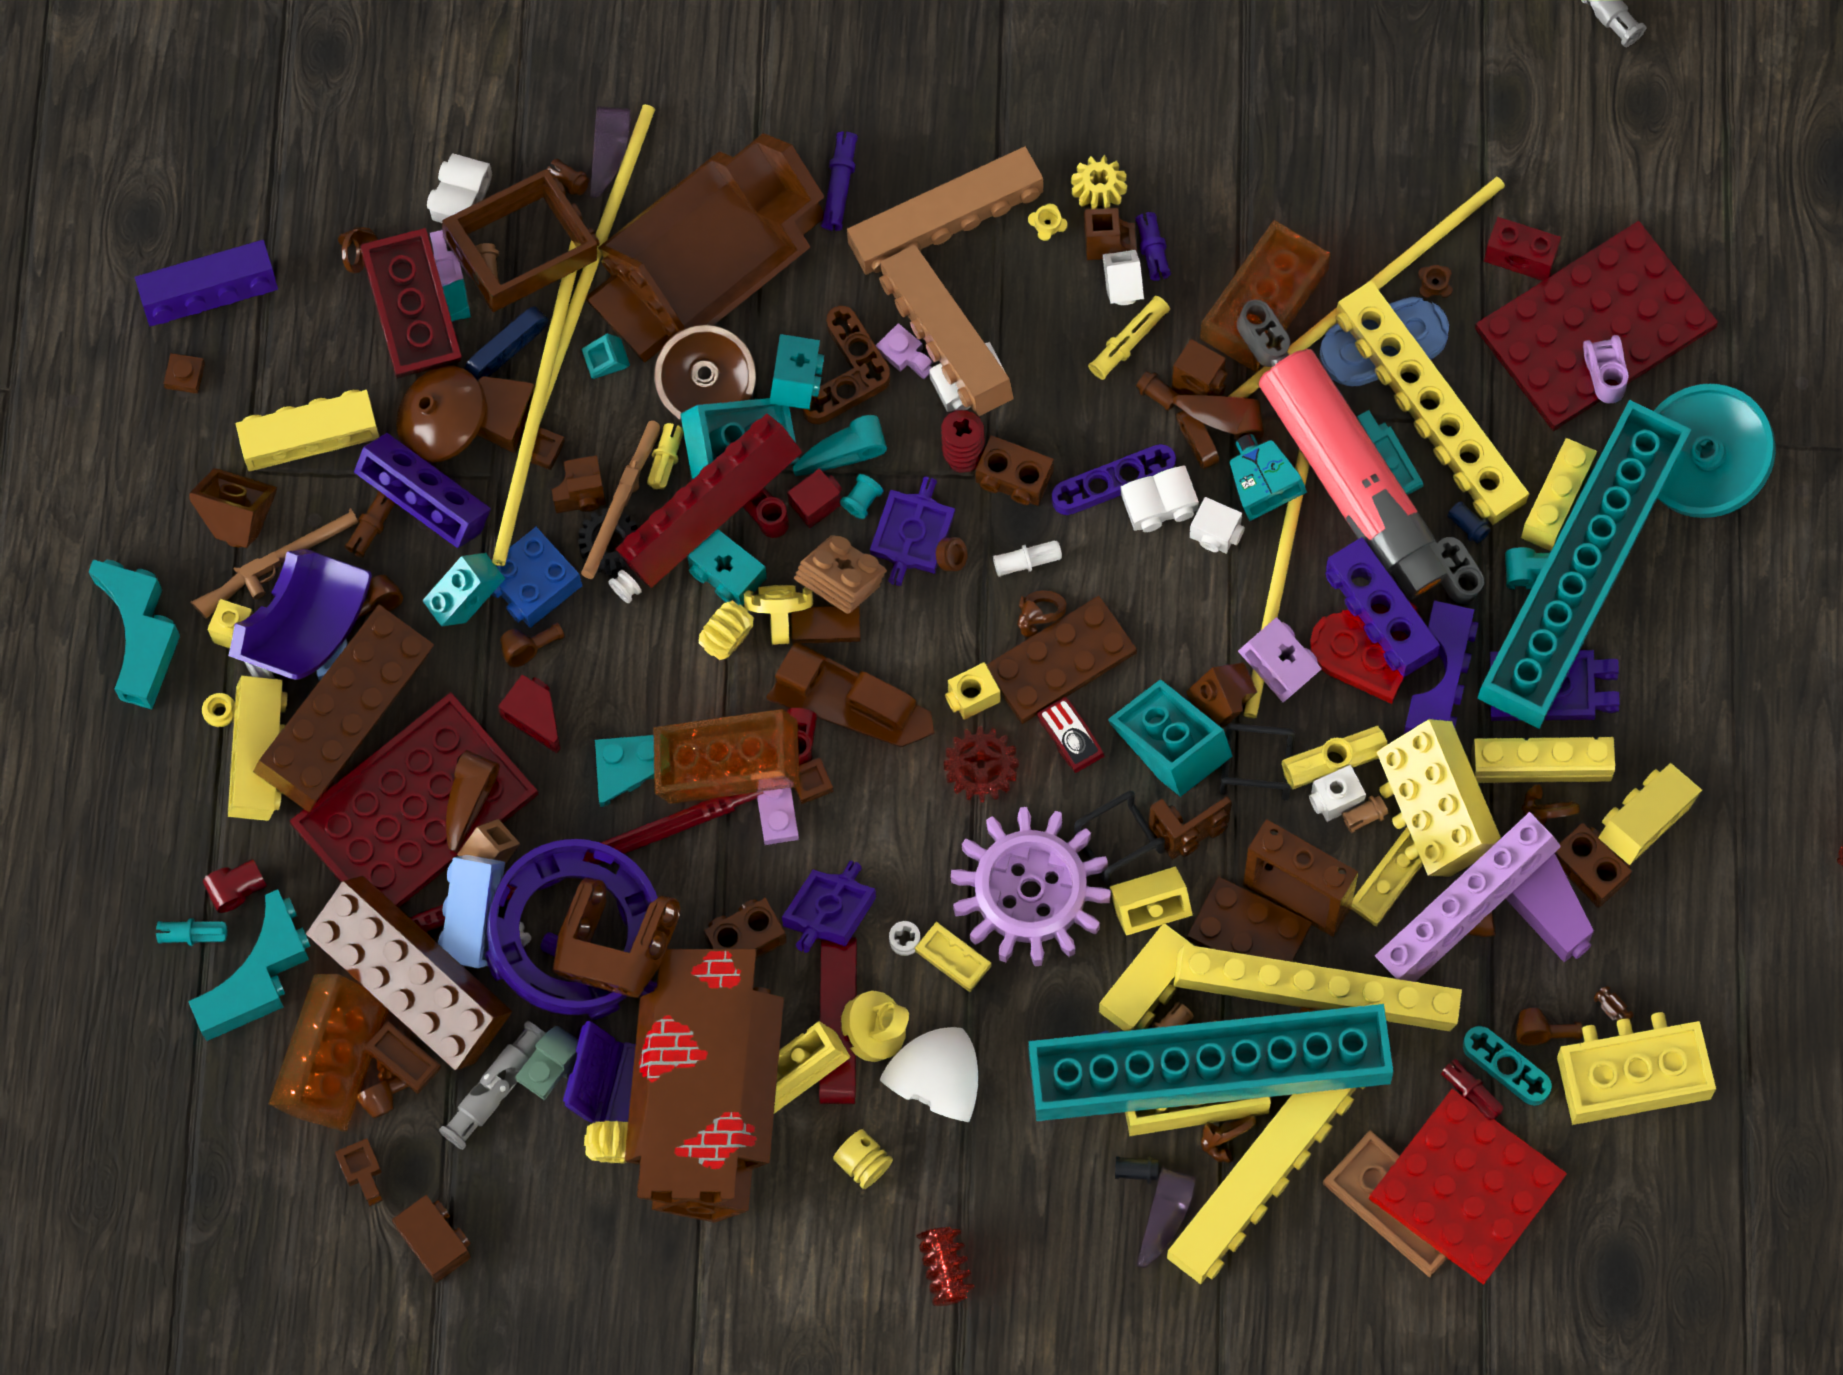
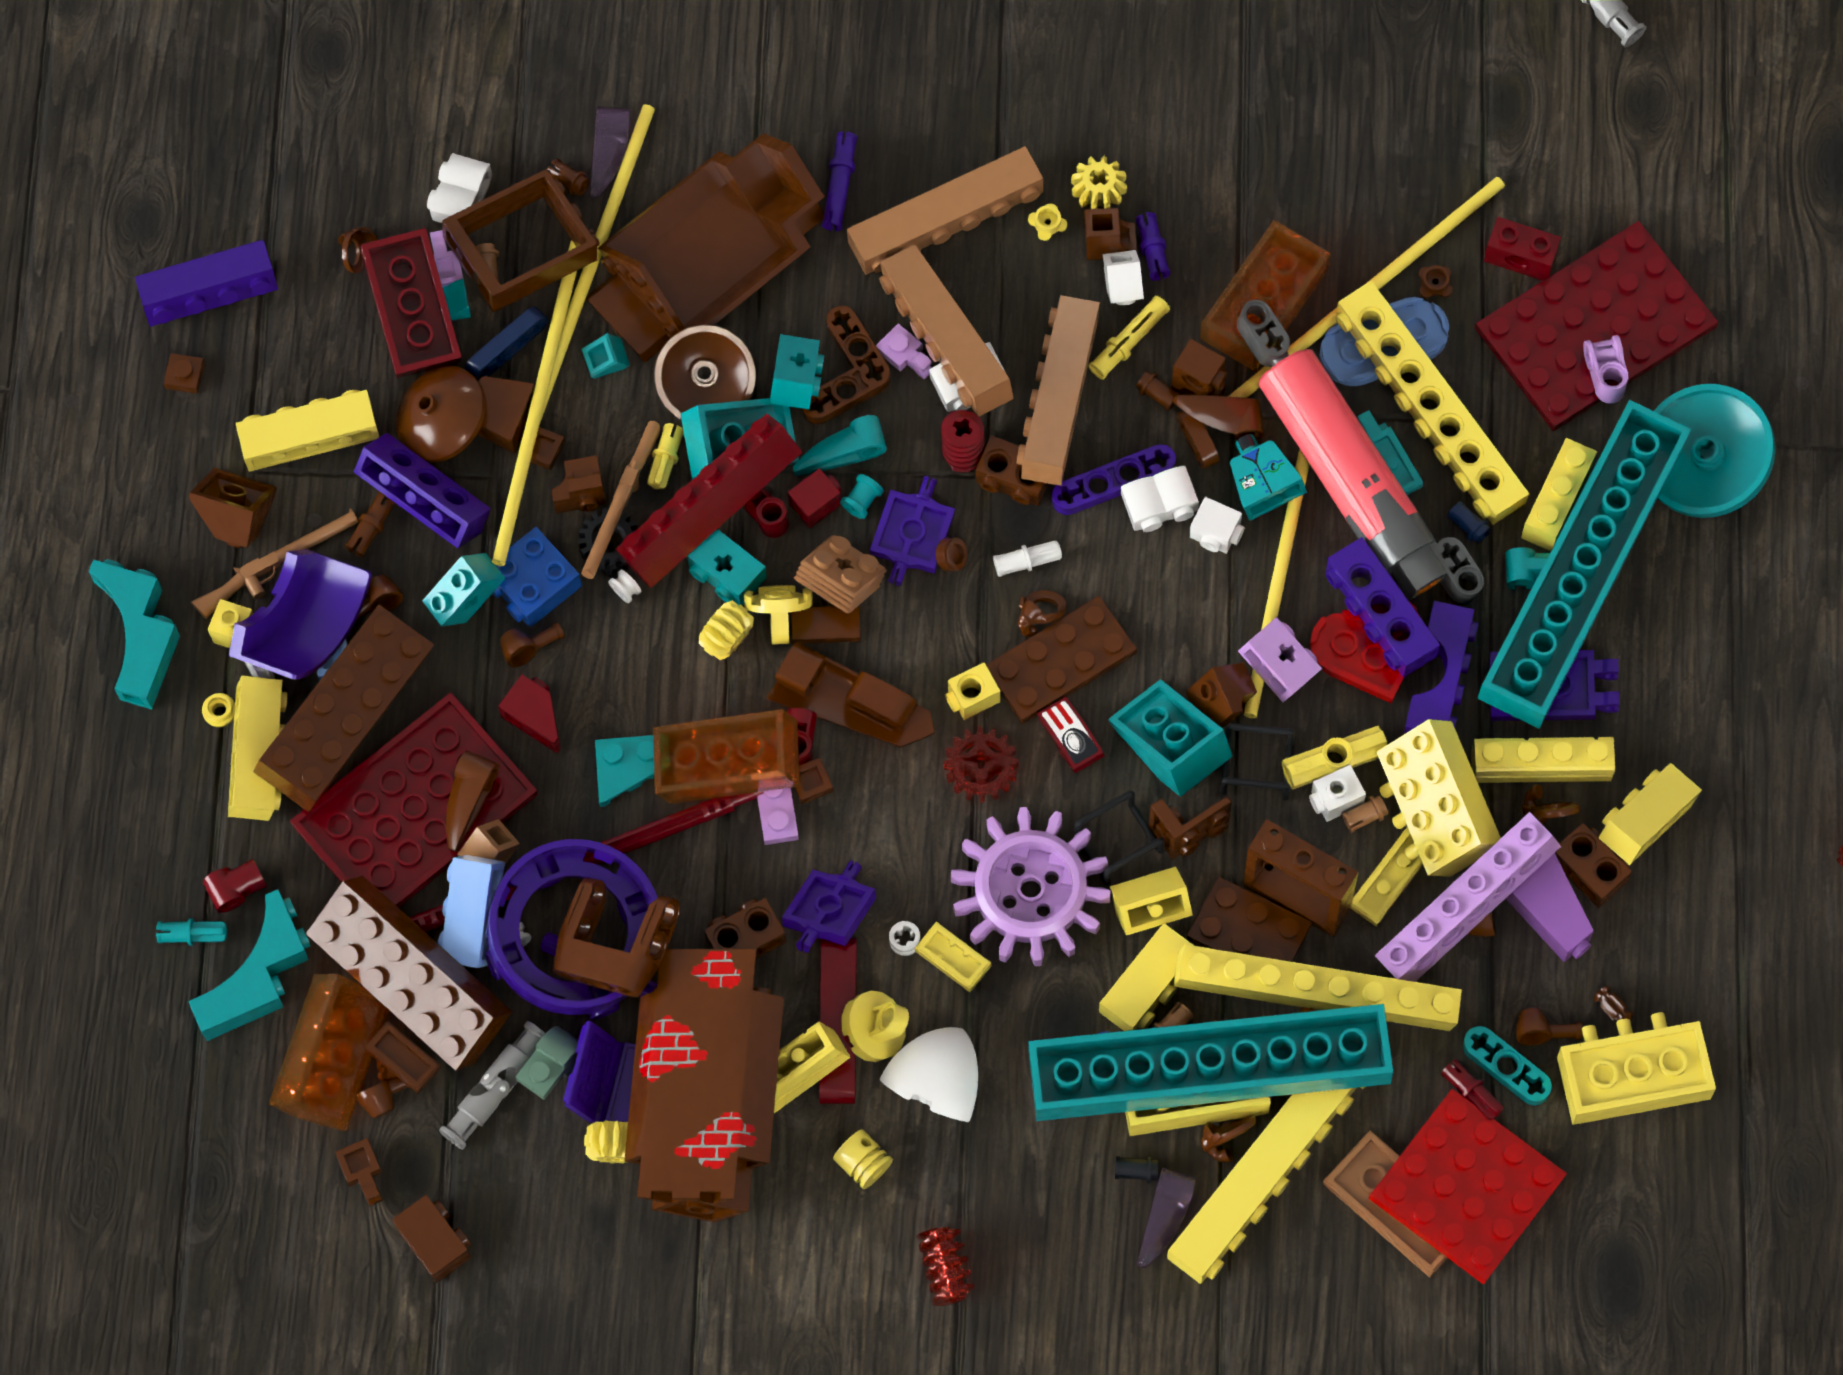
none -> medium nougat brick [1016,295,1100,486]

